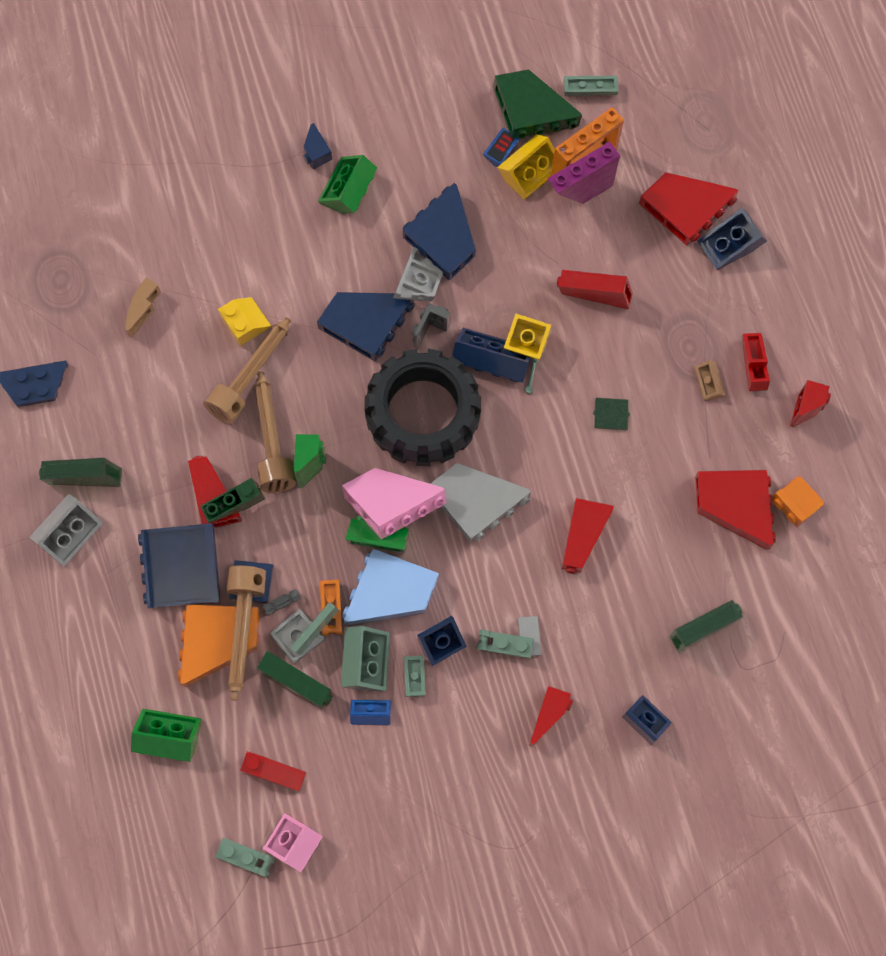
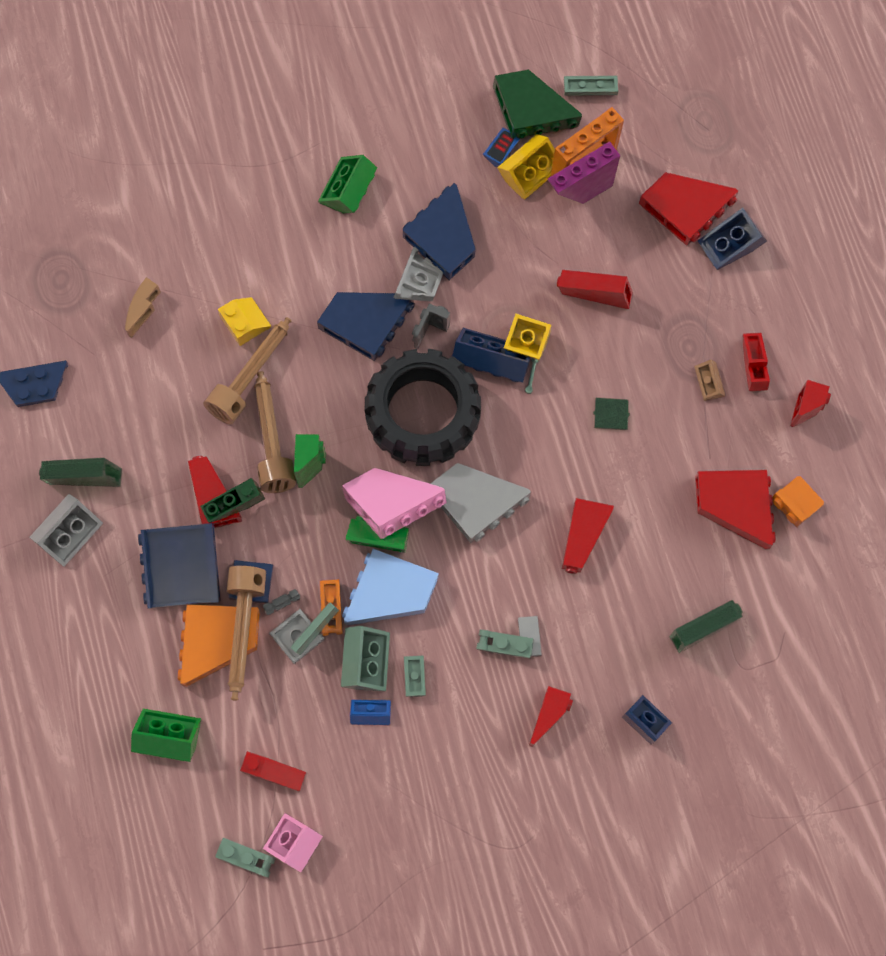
dark green slope [257,651,333,709] -> none
dark blue slope [303,123,332,169] -> none
dark blue slope [417,616,467,666] -> none

